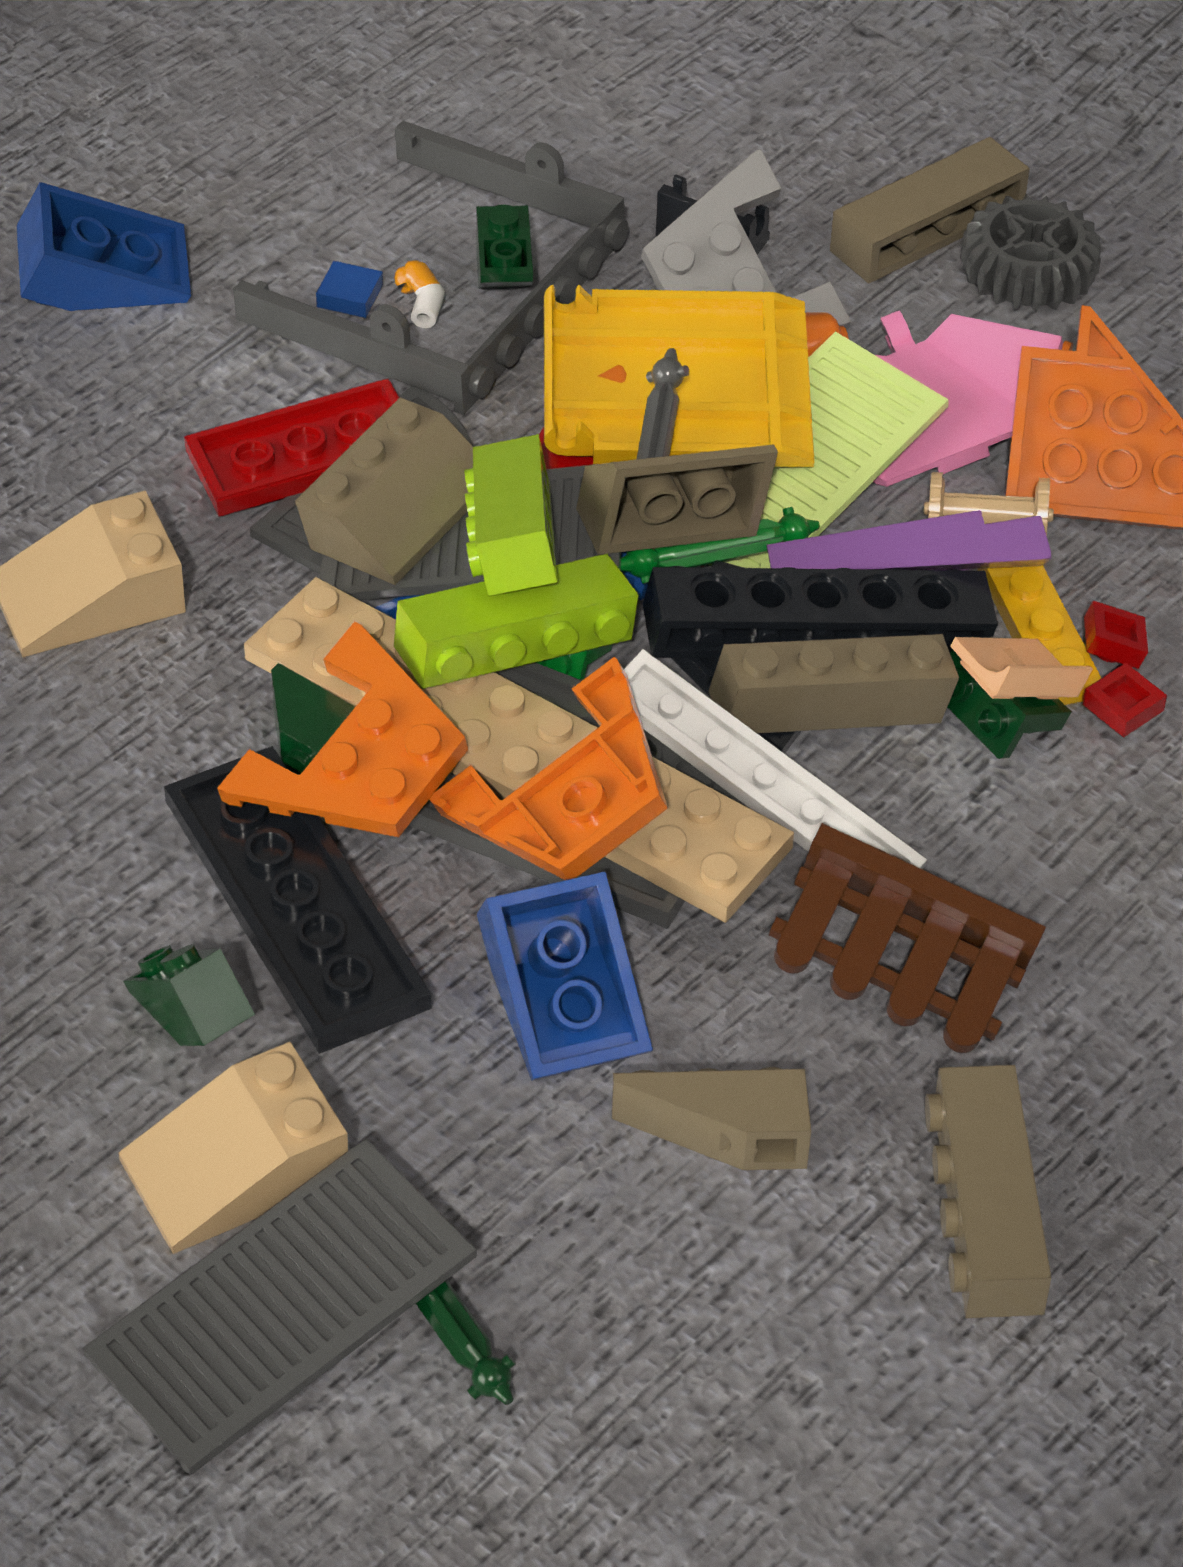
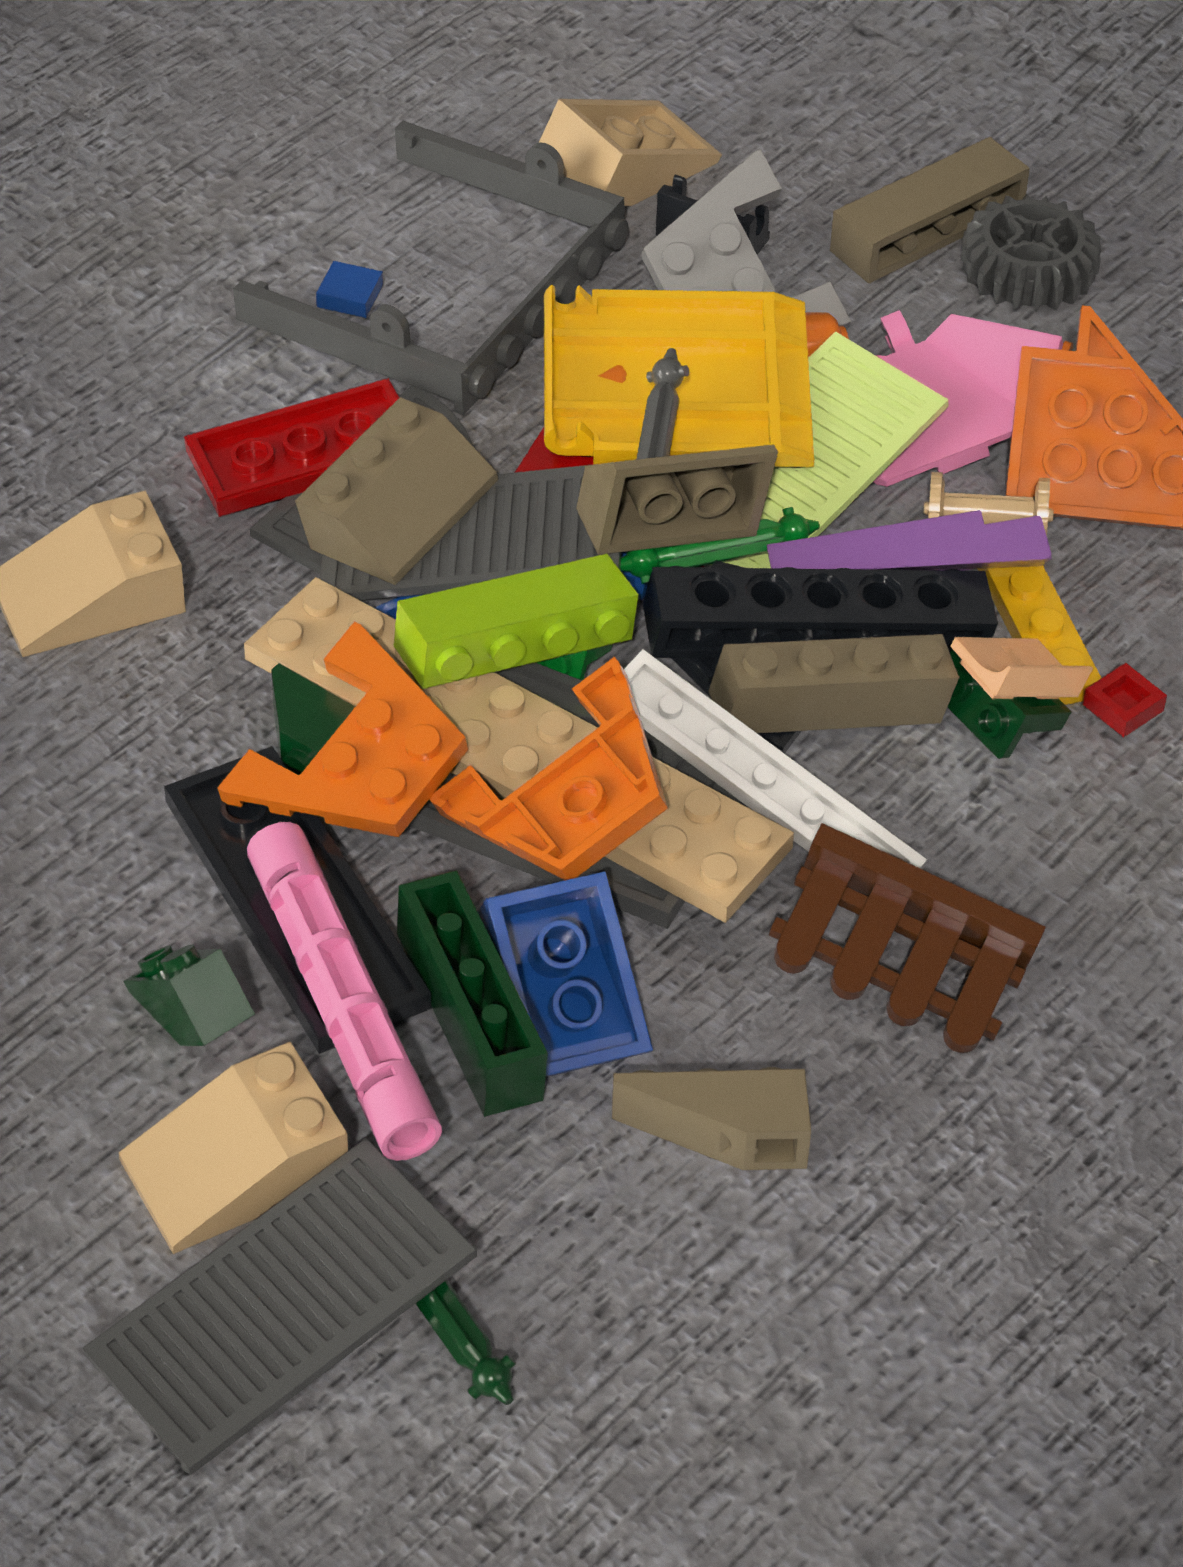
blue slope [17,182,191,311] -> none
arm [394,260,445,328] -> none
lime brick [464,434,557,596] -> none
dark green slope [476,205,533,288] -> none
dark tan brick [925,1065,1051,1318] -> none
red plate [1084,600,1148,669] -> none
none -> bright pink piece [247,822,442,1161]
none -> dark green brick [397,870,548,1117]
none -> tan slope [539,99,722,206]

